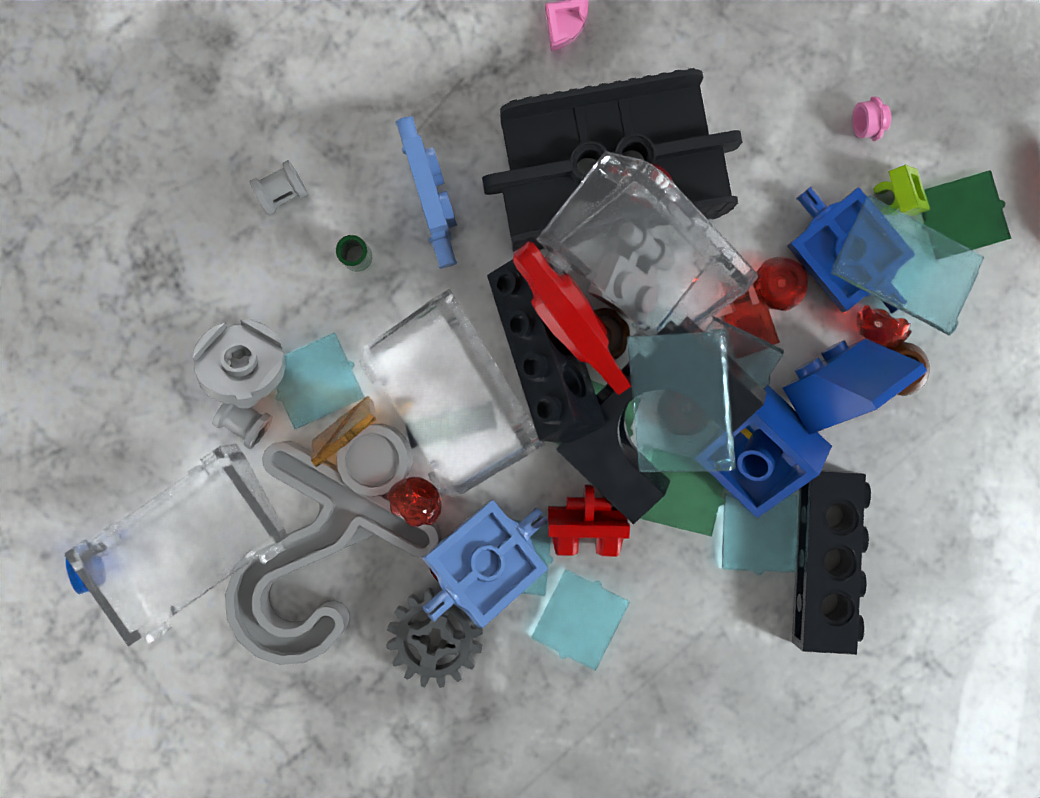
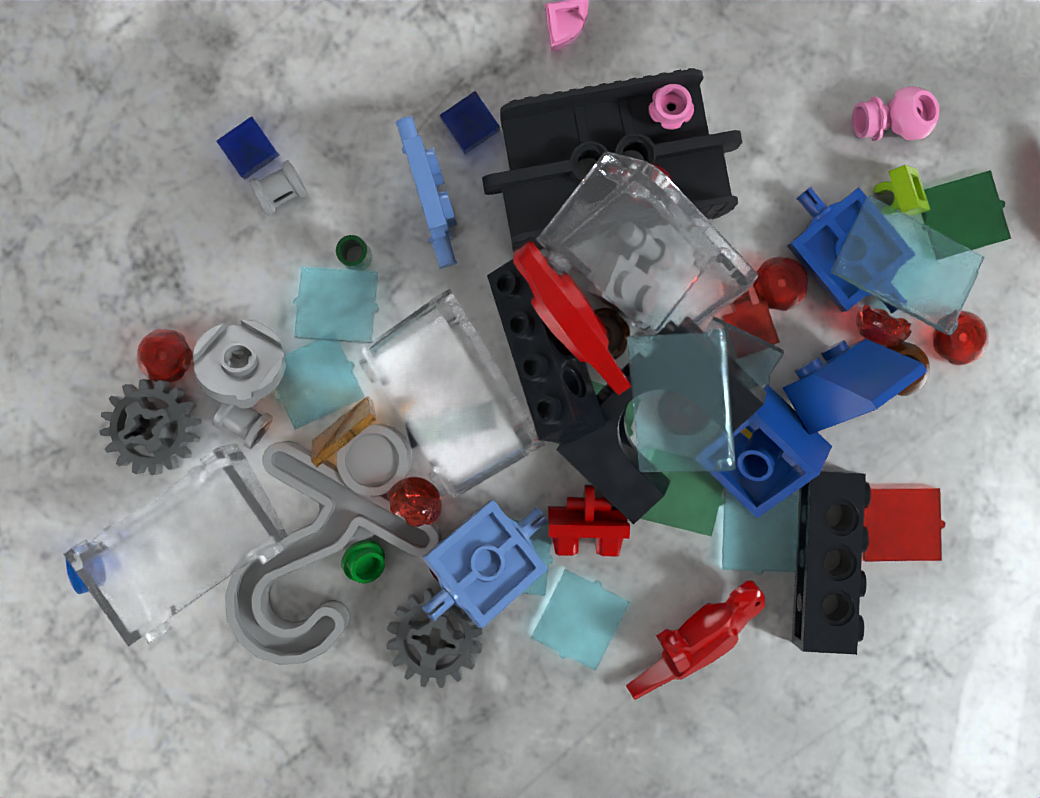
none -> dark grey gear [99,379,202,475]
none -> clear red plate [136,329,193,383]
none -> clear blue tile [216,116,280,180]
none -> clear light blue piece [293,266,379,344]
none -> green plate [341,540,385,584]
none -> clear blue tile [439,91,500,154]
none -> red animal [626,580,765,700]
none -> bright pink plate [649,84,694,130]
none -> clear red piece [863,488,946,562]
none -> bright pink plate [888,86,939,141]
none -> clear red plate [933,310,989,366]

